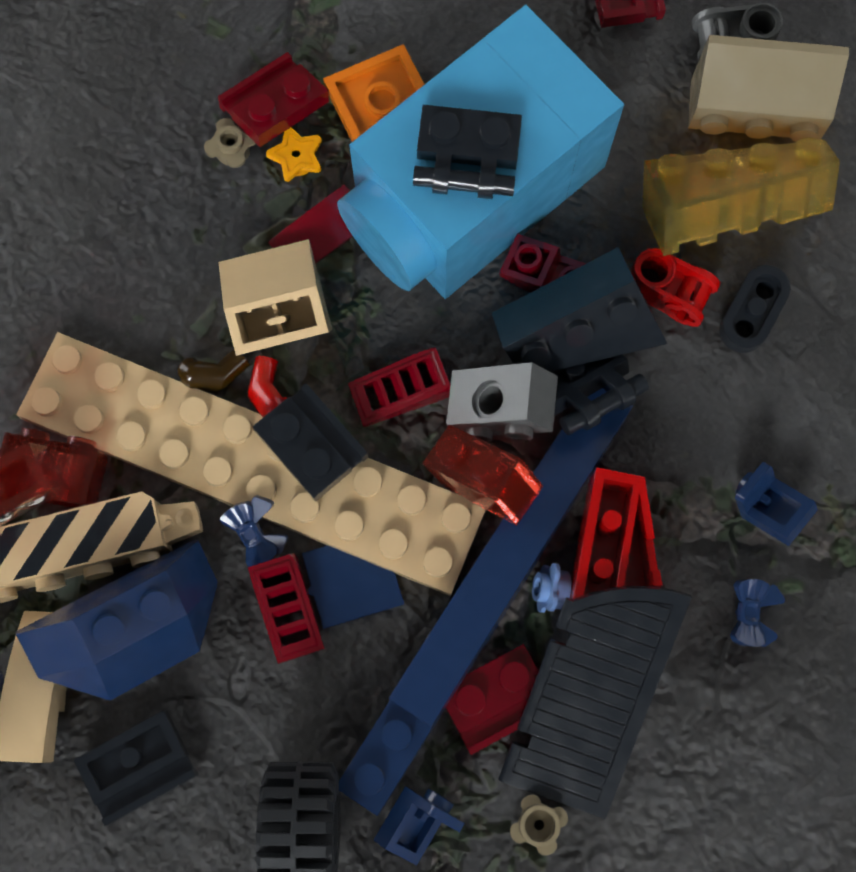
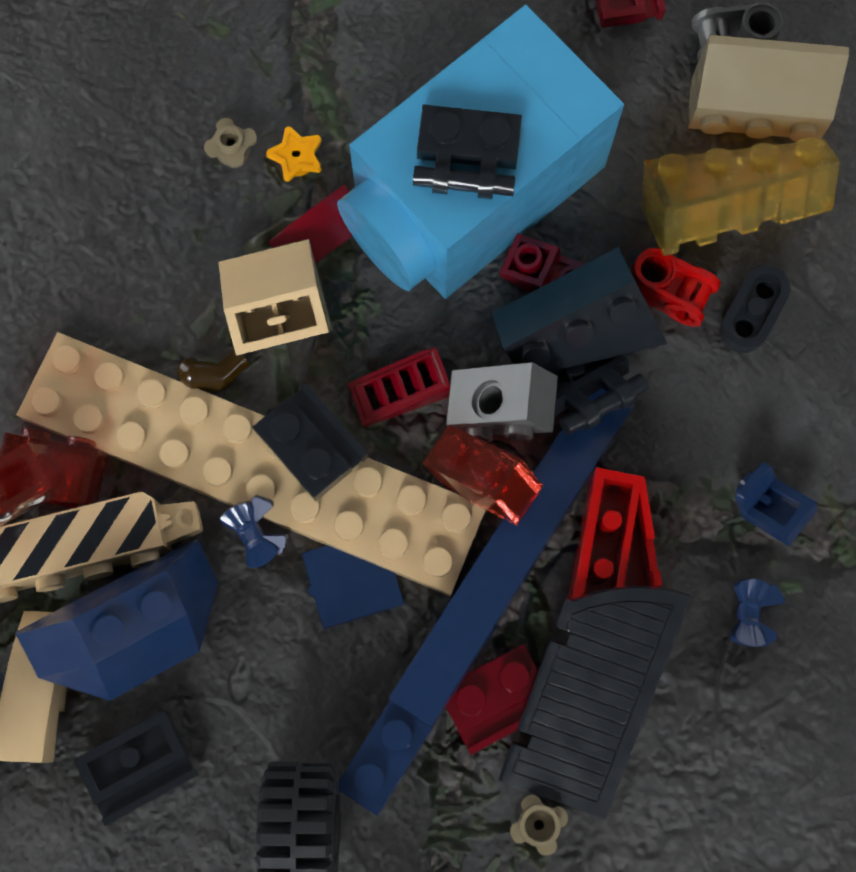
dark red plate [218,52,329,147] -> none
red arm [248,356,287,417] -> none
dark red slope [248,553,325,664] -> none
orange plate [323,44,425,142] -> none
dark blue bracket [374,786,465,866] -> none
medium blue plate [532,563,572,613] -> none

